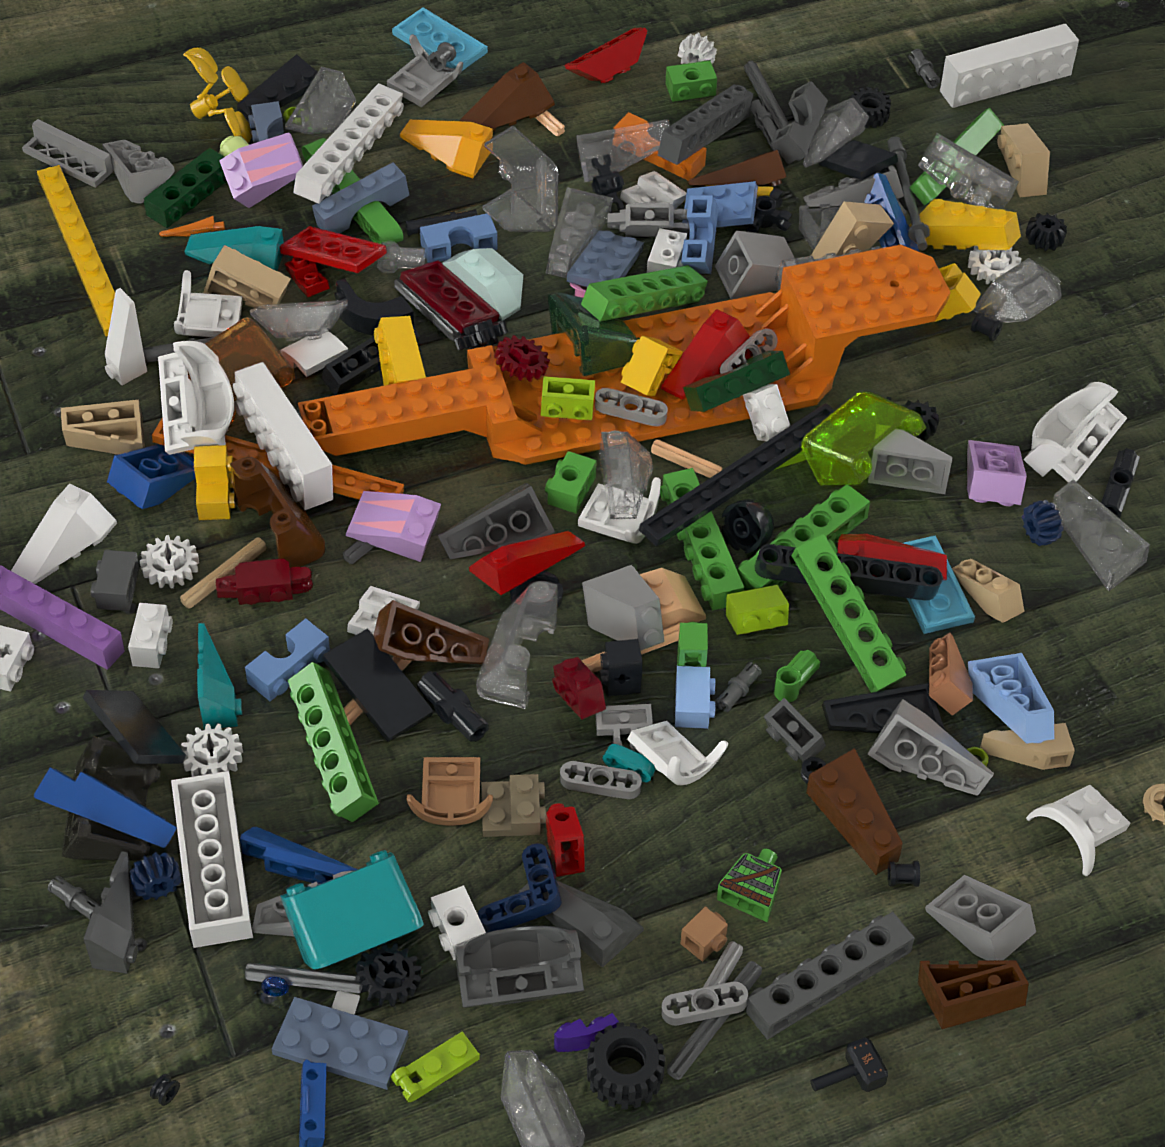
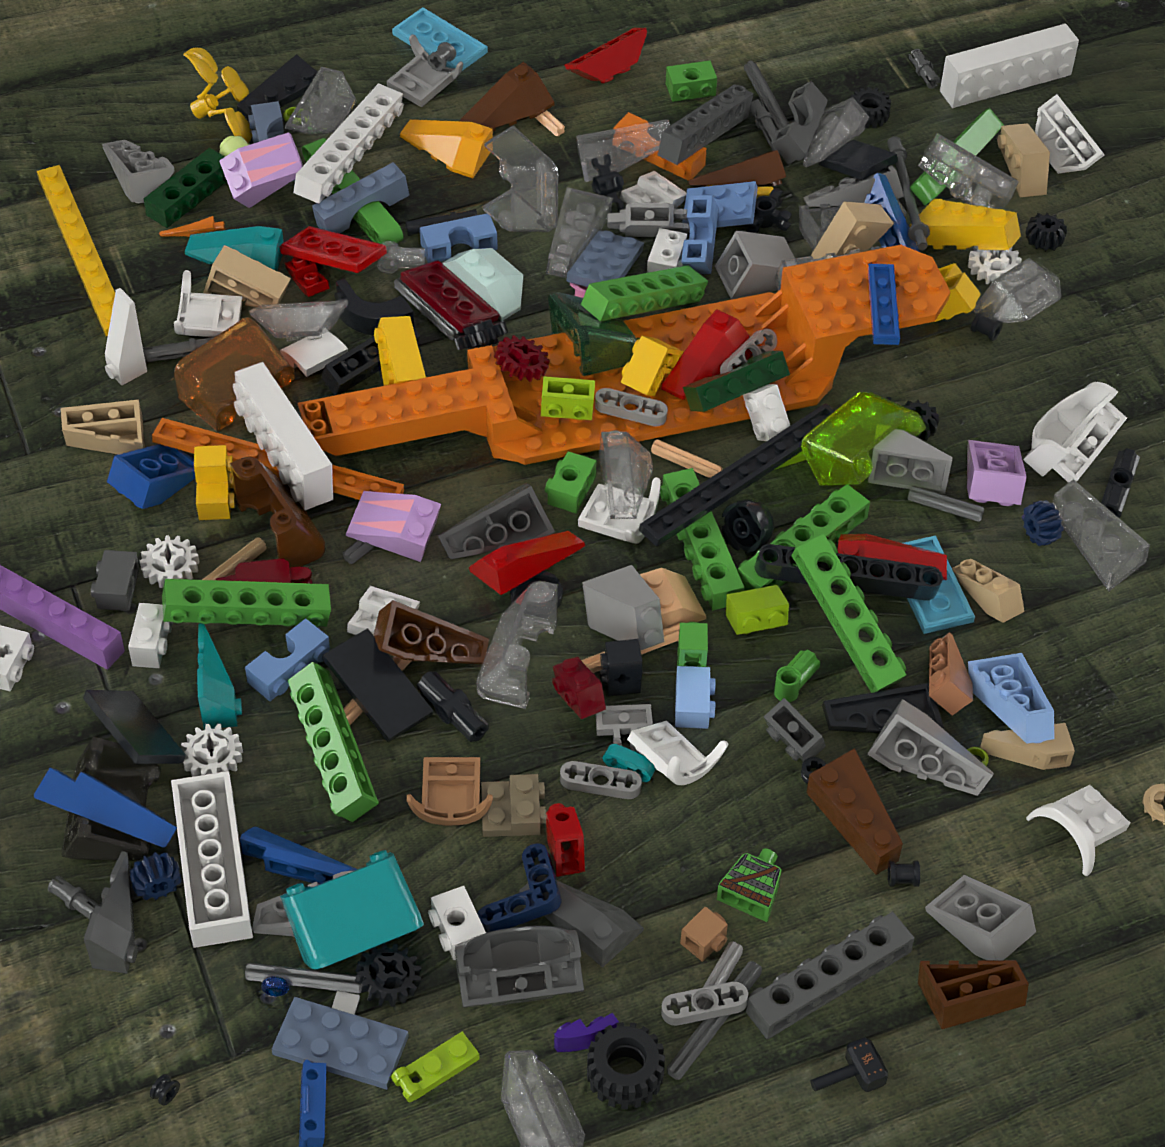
white wedge [11,484,117,584] -> none
light grey fence [22,119,113,188] -> none
white piece [158,341,234,455] -> none
white gear [677,32,717,64] -> none
dark grey pin [715,662,762,712] -> none
none -> bright green brick [162,579,331,627]
none -> blue tile [868,264,900,345]
none -> dark grey axle [908,486,984,522]
none -> white wedge [1035,94,1104,174]

